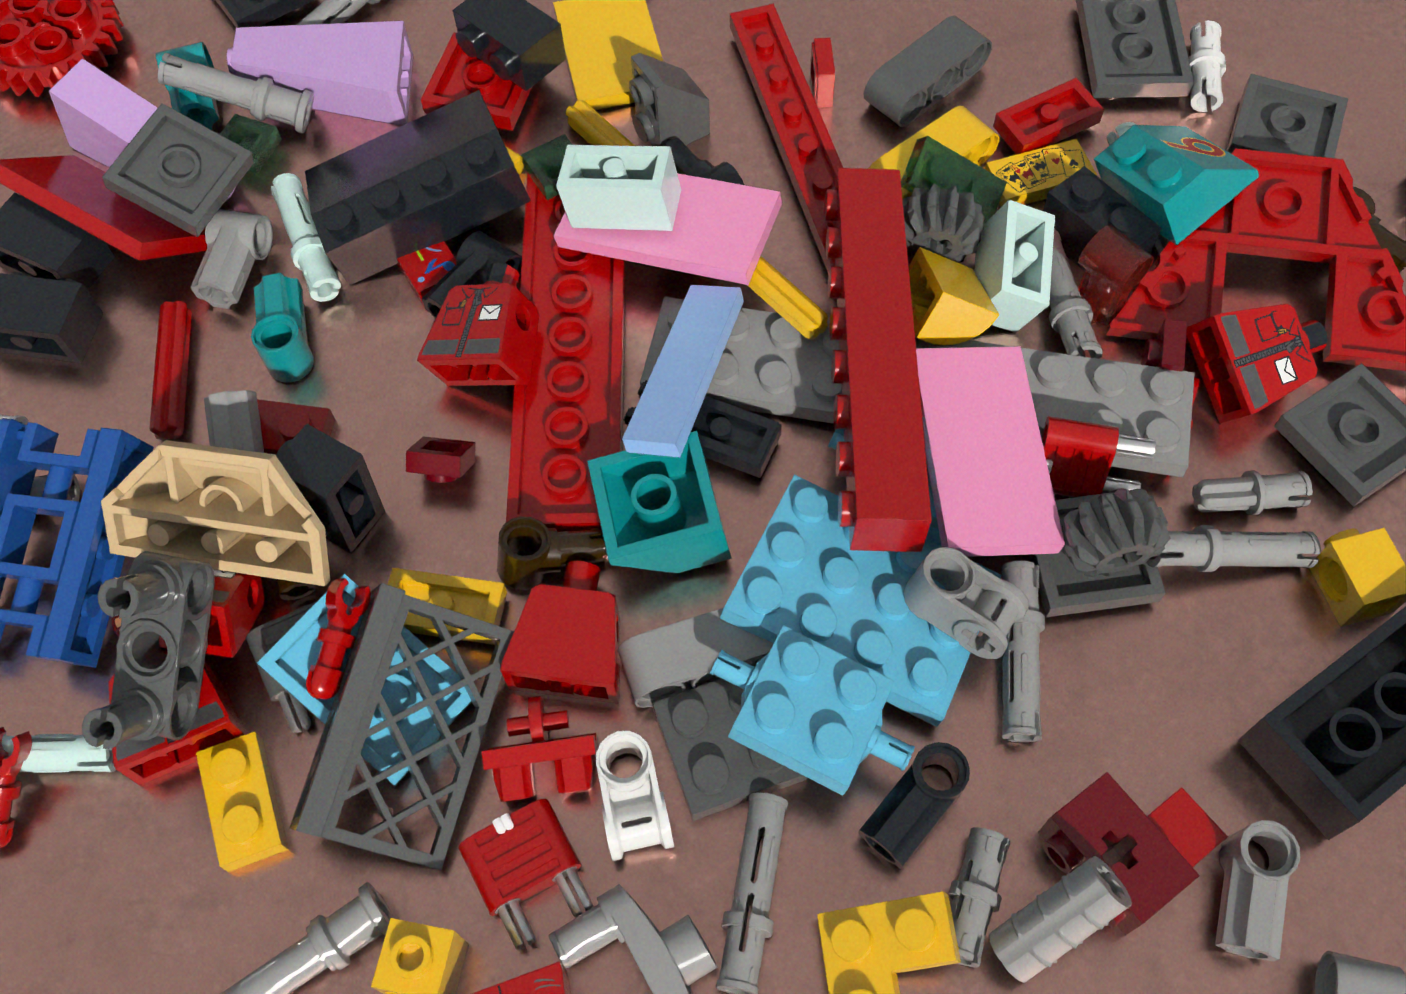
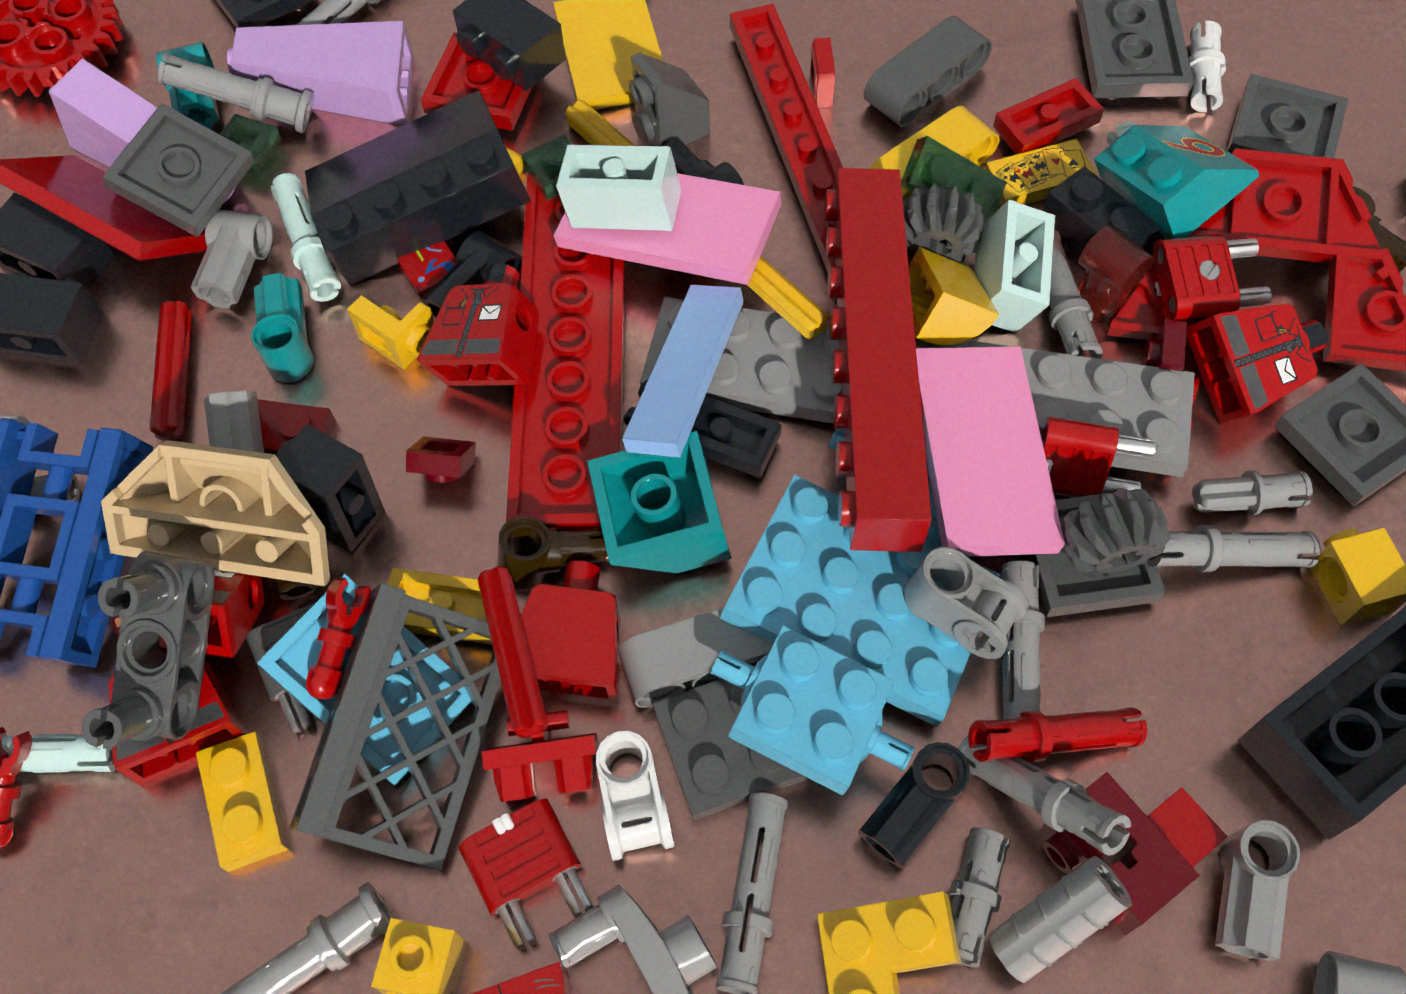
none -> yellow bracket [347,295,434,370]
none -> red axle [477,566,548,738]
none -> light grey pin [958,736,1131,856]
none -> red pin [968,707,1147,762]
none -> red piece [1153,234,1272,320]

